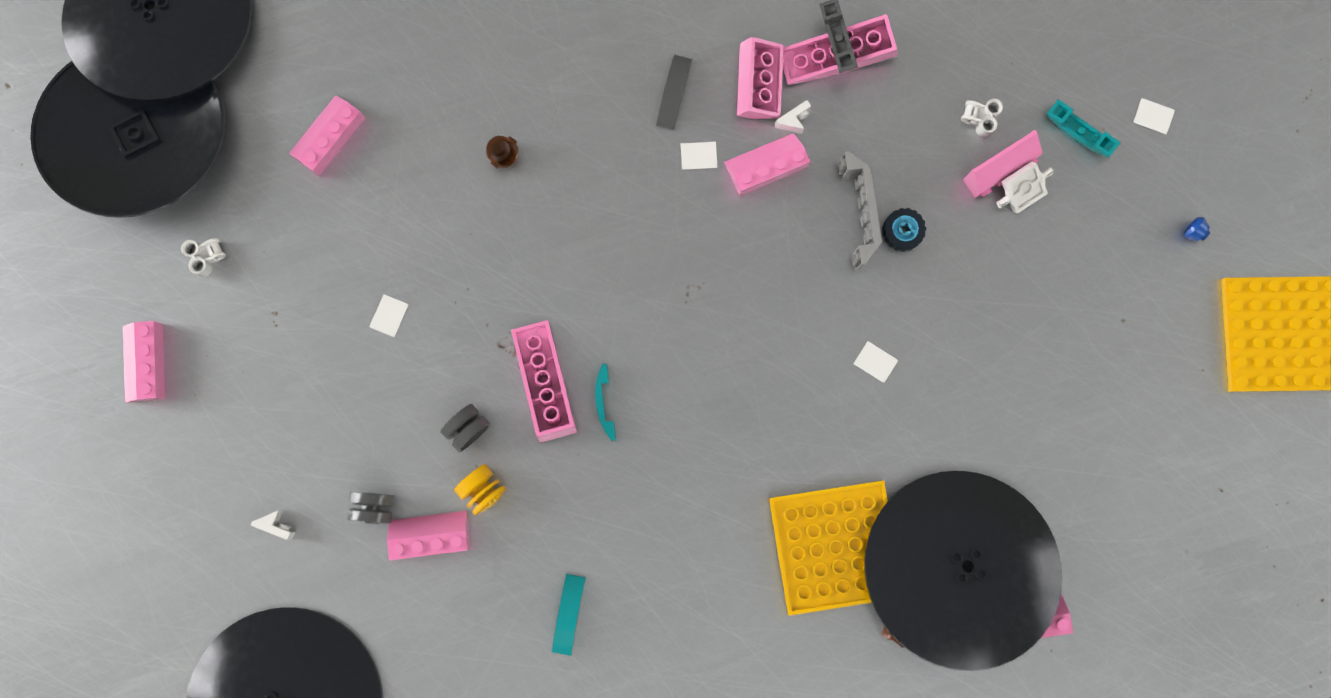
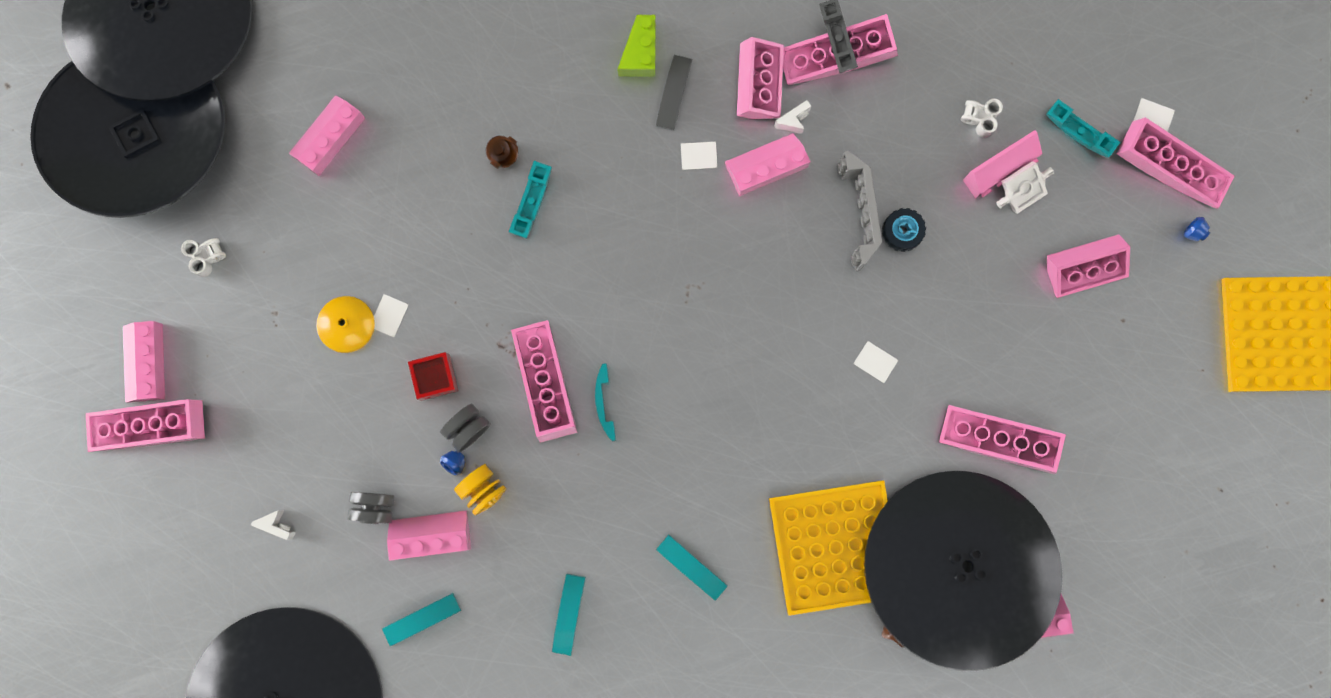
none -> bright pink slope [86,399,205,452]
none -> yellow dish [317,296,375,353]
none -> teal slope [382,593,461,646]
none -> piece [408,352,458,401]
none -> blue cone [440,450,466,476]
none -> teal slope [509,161,552,239]
none -> lime wedge [618,15,656,77]
none -> teal slope [656,535,728,601]
none -> bright pink slope [939,405,1066,474]
none -> bright pink slope [1047,235,1130,298]
none -> bright pink slope [1116,117,1235,209]

